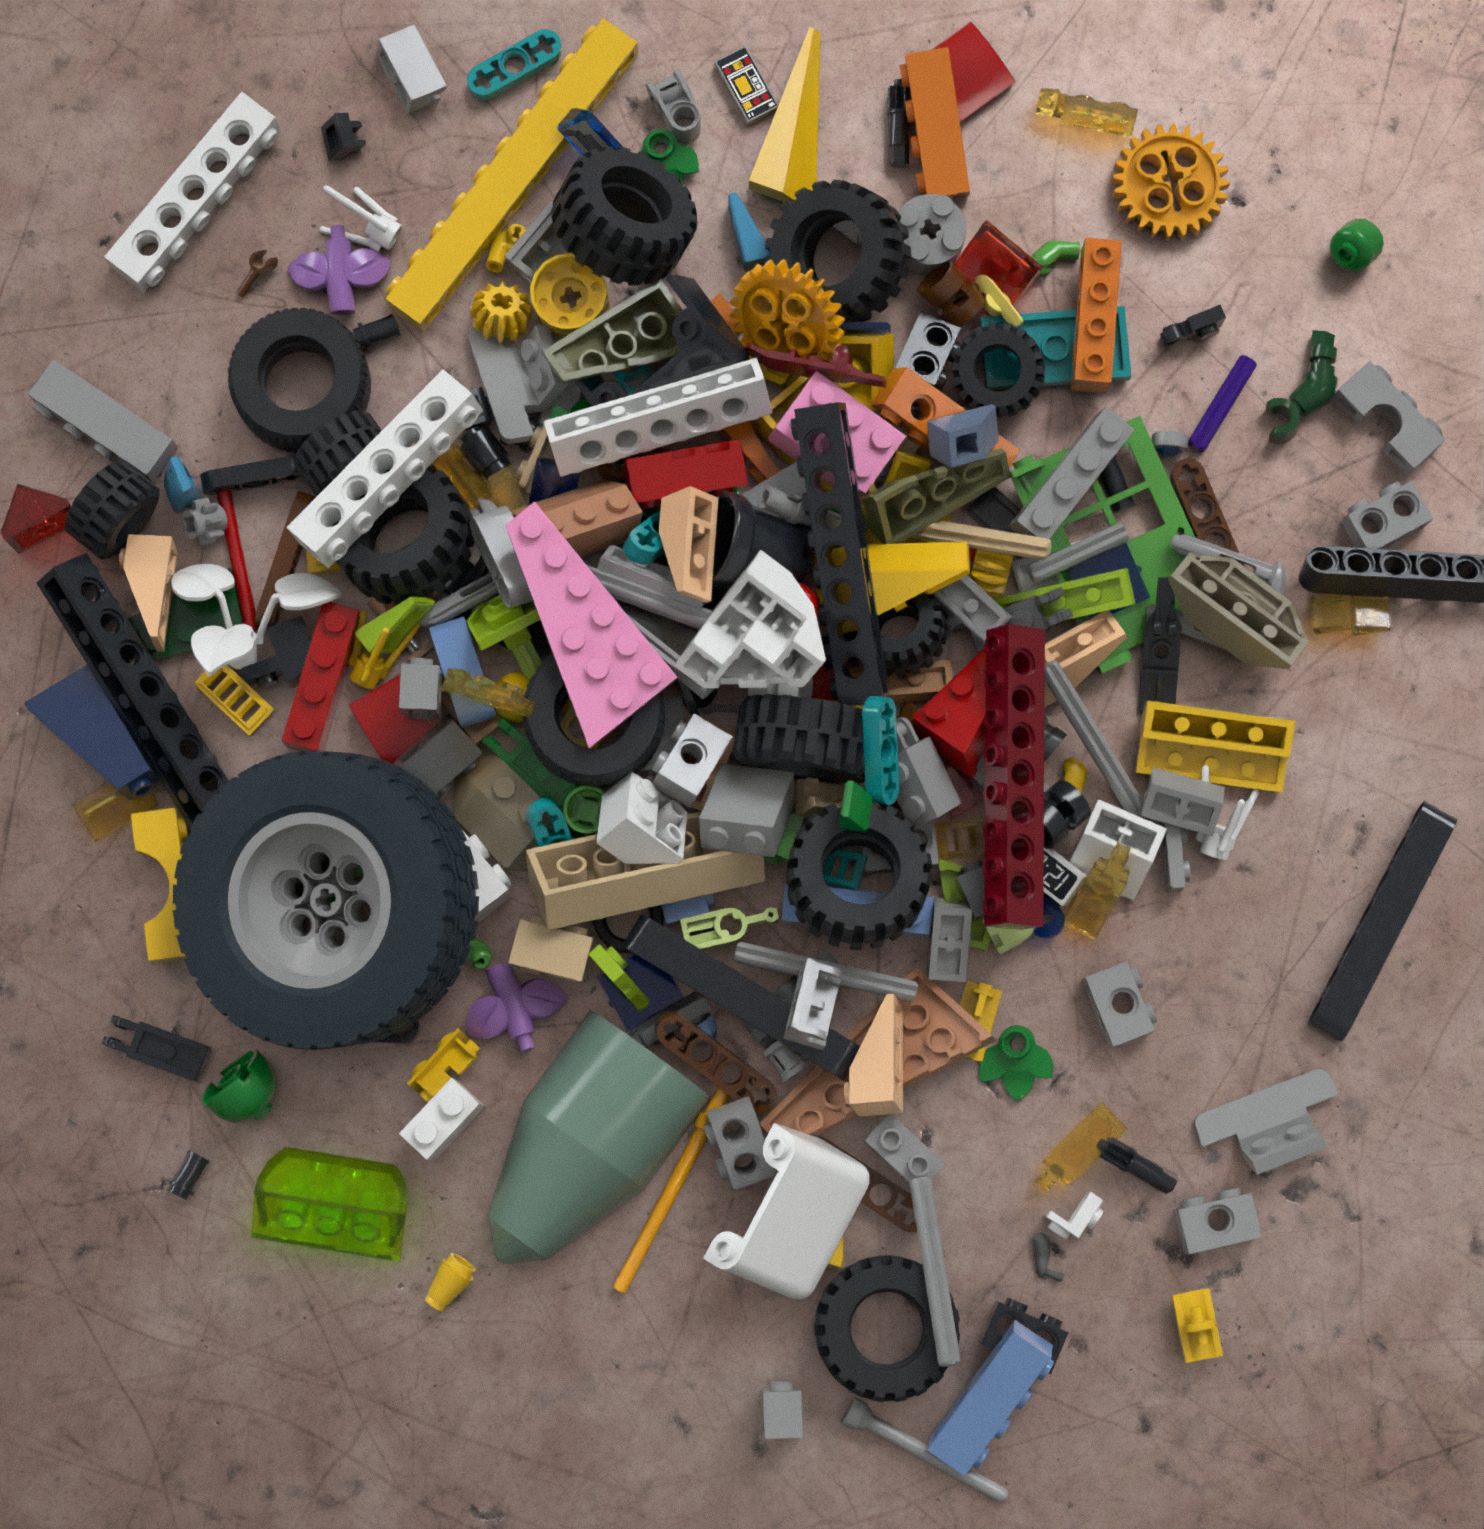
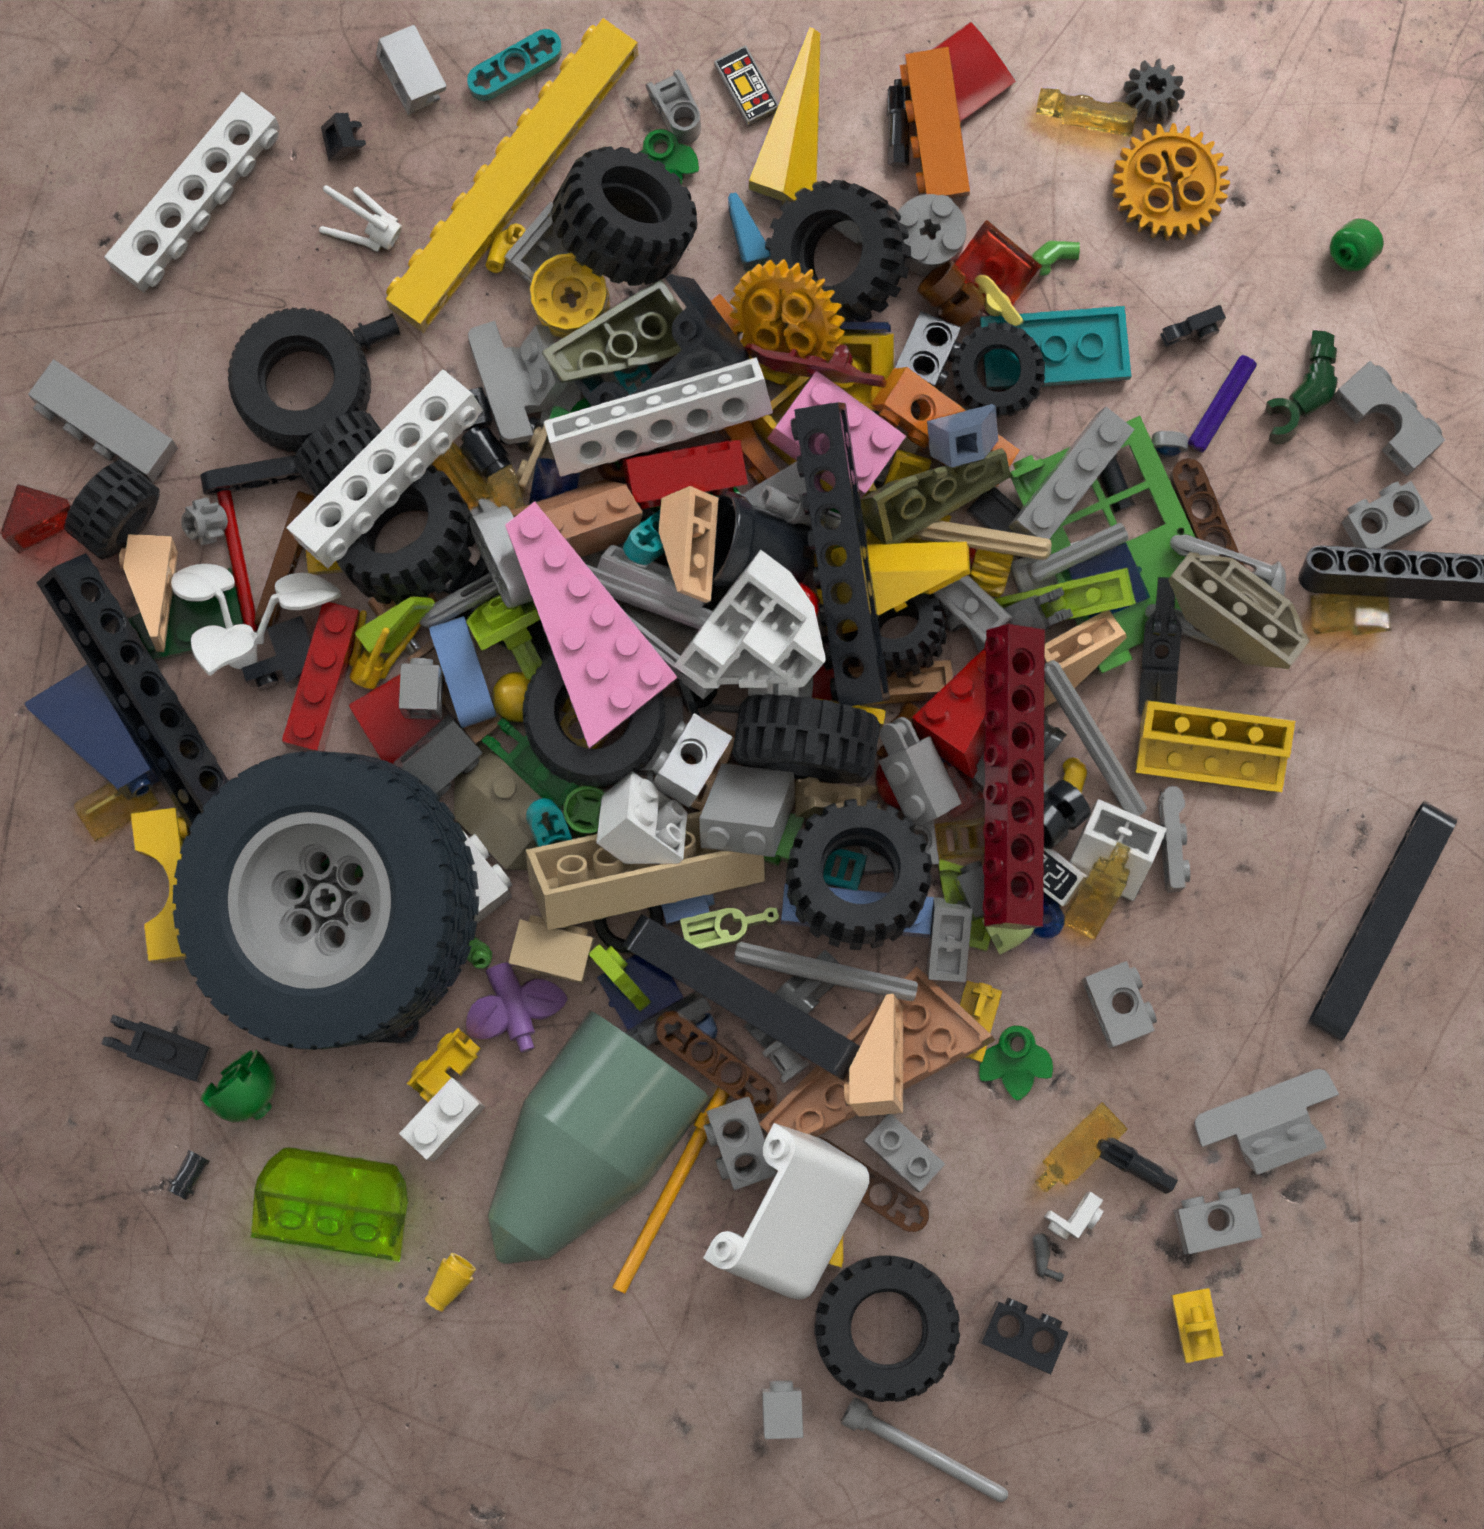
dark azure slope [164,456,201,514] -> none
yellow slope [194,665,275,737] -> none
reddish brown hand [236,250,278,297] -> none
medium lavender plant [288,225,390,315] -> none
clear yellow hinge [440,668,535,717] -> none
yellow gear [470,280,532,344] -> none
slope [557,108,623,156] -> none
light grey hinge [783,958,841,1050] -> none
green slope [839,780,872,832] -> none
teal beam [862,696,899,805] -> none
light grey axle [910,1177,961,1367] -> none
medium blue brick [927,1320,1054,1476] -> none
orange brick [1070,237,1122,393] -> none
light grey hinge [1141,767,1224,836] -> none
white plant [1195,765,1259,860] -> none
none -> dark grey gear [1123,59,1185,122]

